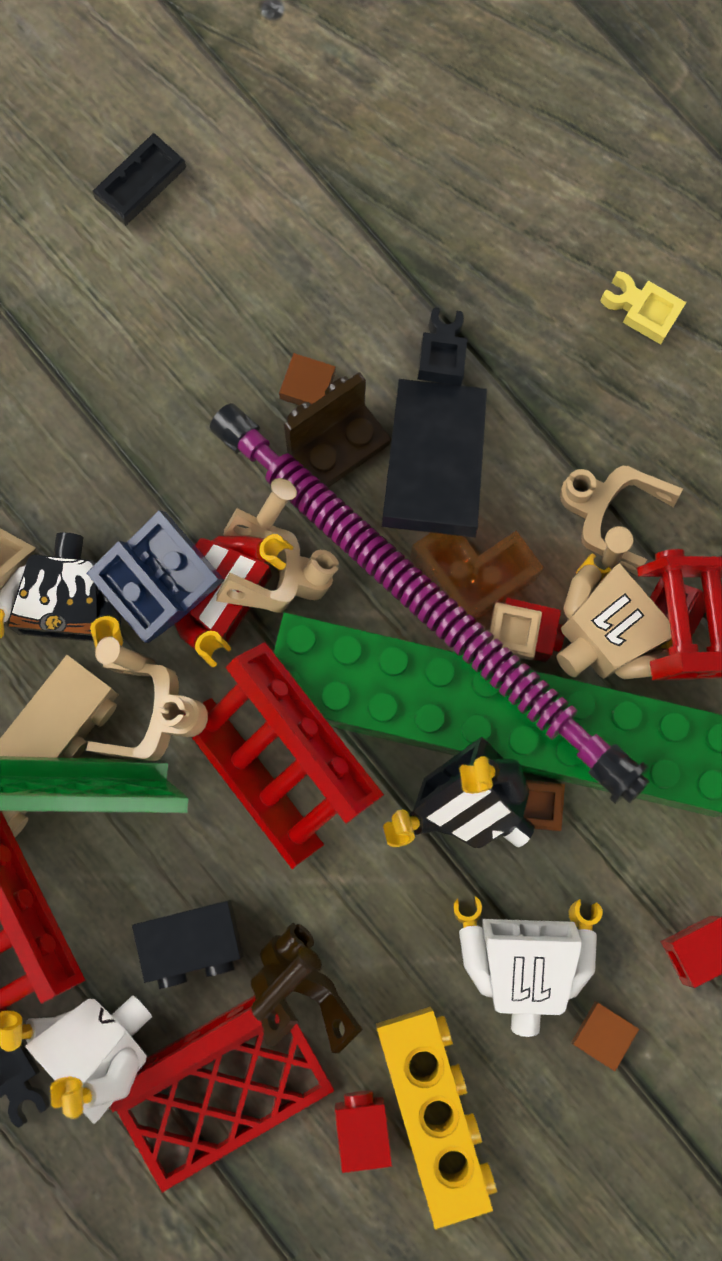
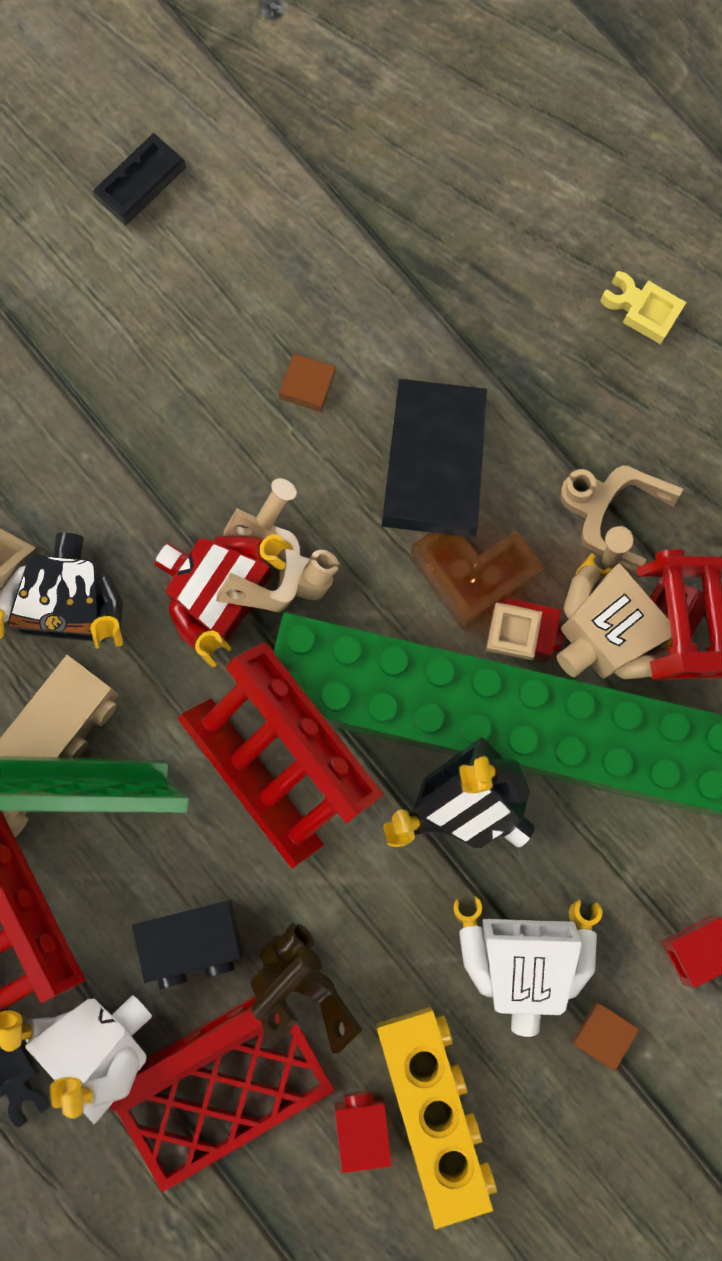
slope [86,510,224,643] -> none
tan piece [86,636,208,762] -> none
magenta hose [210,403,650,804] -> none
dark brown bracket [284,372,391,488] -> none
black plate [417,307,467,386] -> none
dark orange tile [524,780,565,832] -> none

